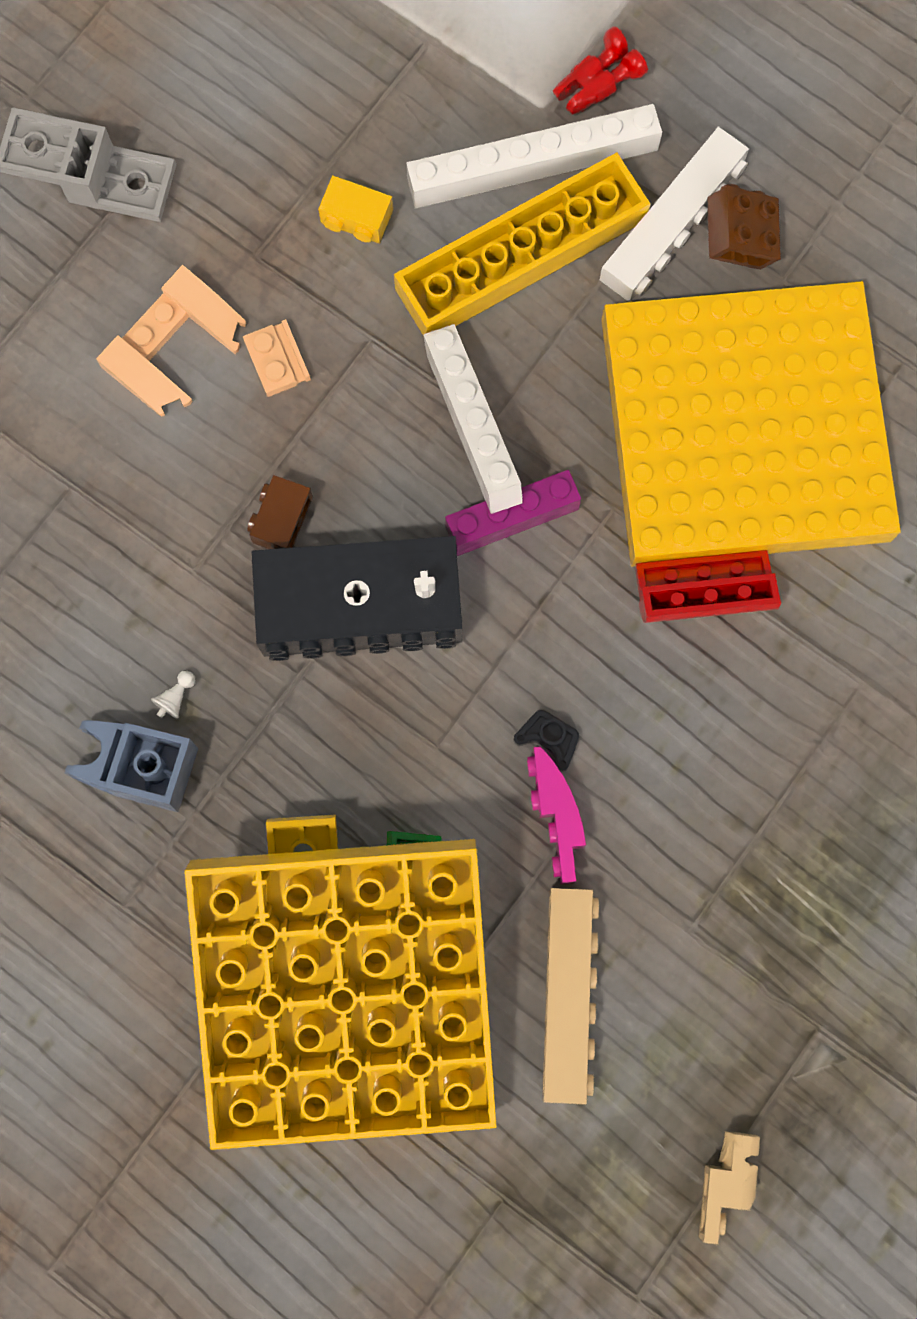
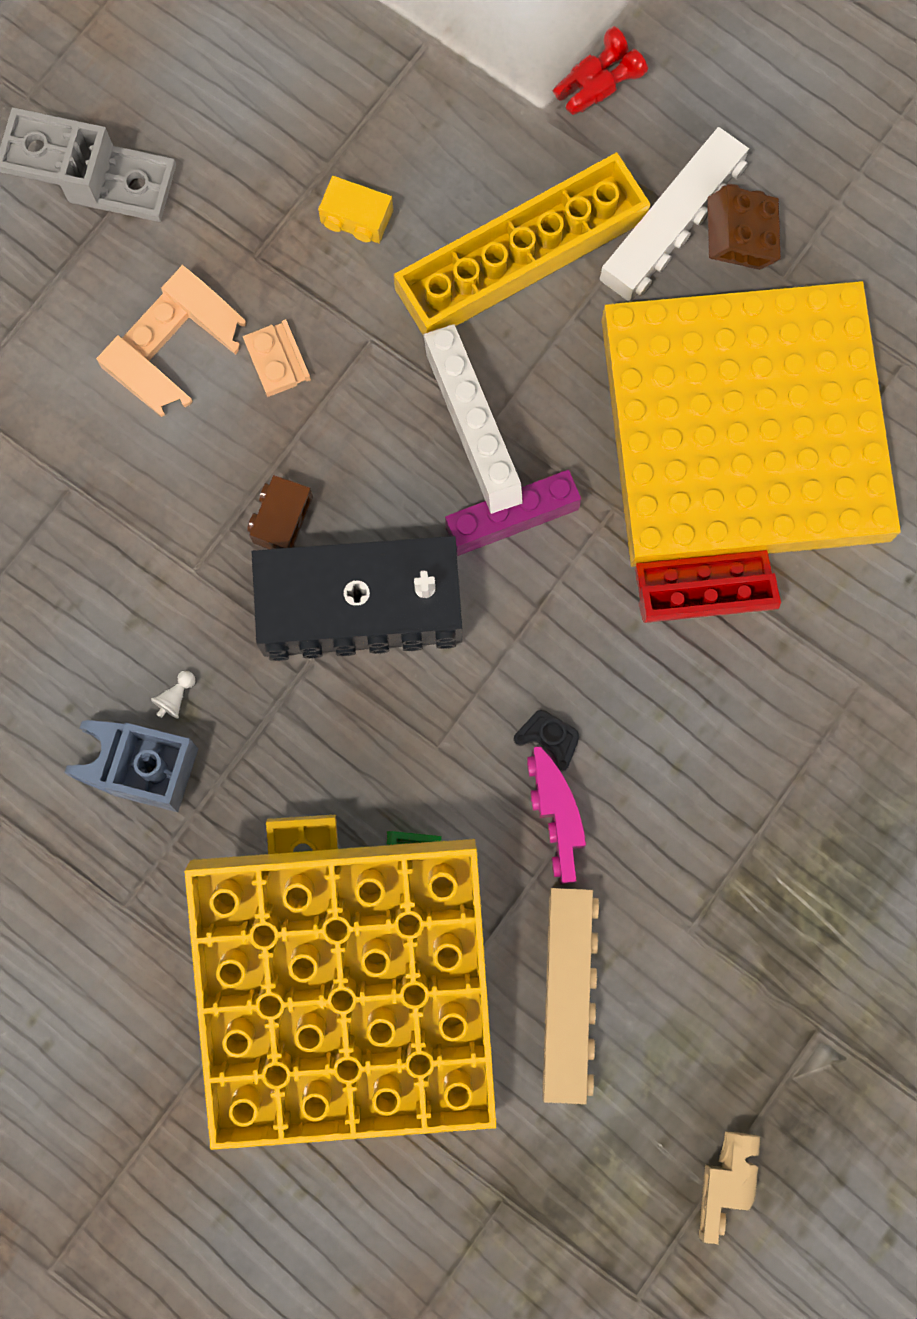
white brick [406,104,662,209] -> none

